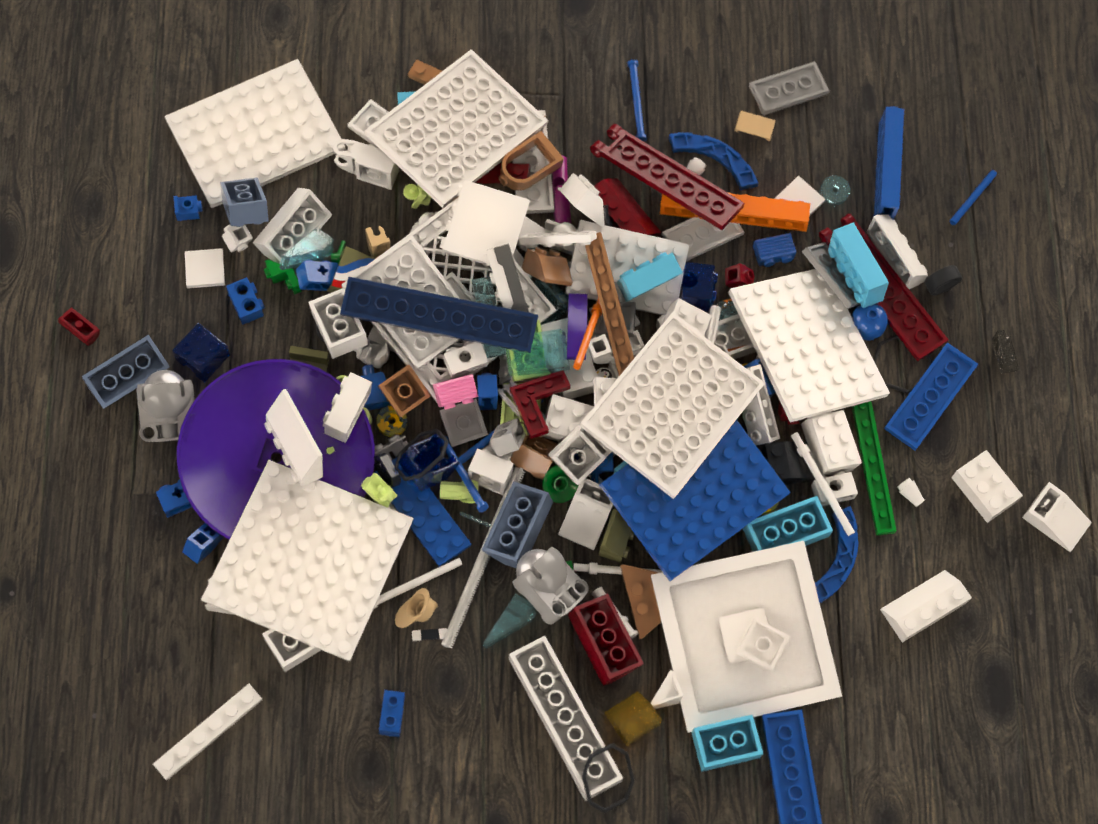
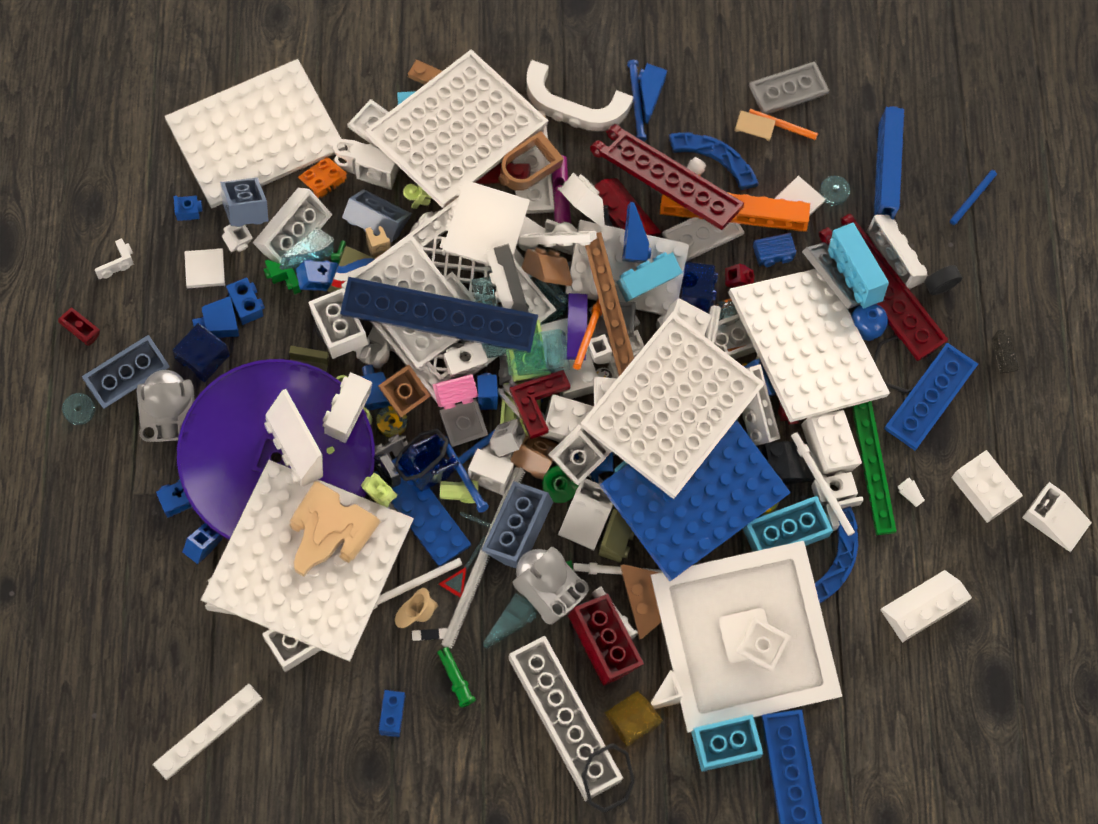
none -> clear light blue piece [62,393,95,425]
none -> white bracket [95,238,134,279]
none -> blue torso [192,296,239,338]
none -> tan rock [289,481,381,577]
none -> orange hinge [298,157,347,198]
none -> sand blue slope [342,189,412,242]
none -> green pin [437,647,476,708]
none -> clear light blue piece [438,536,486,598]
none -> white arch [526,60,633,131]
none -> blue slope [622,202,651,263]
none -> blue slope [638,63,667,124]
none -> orange bar [749,109,818,140]
none -> white bracket [823,495,863,531]

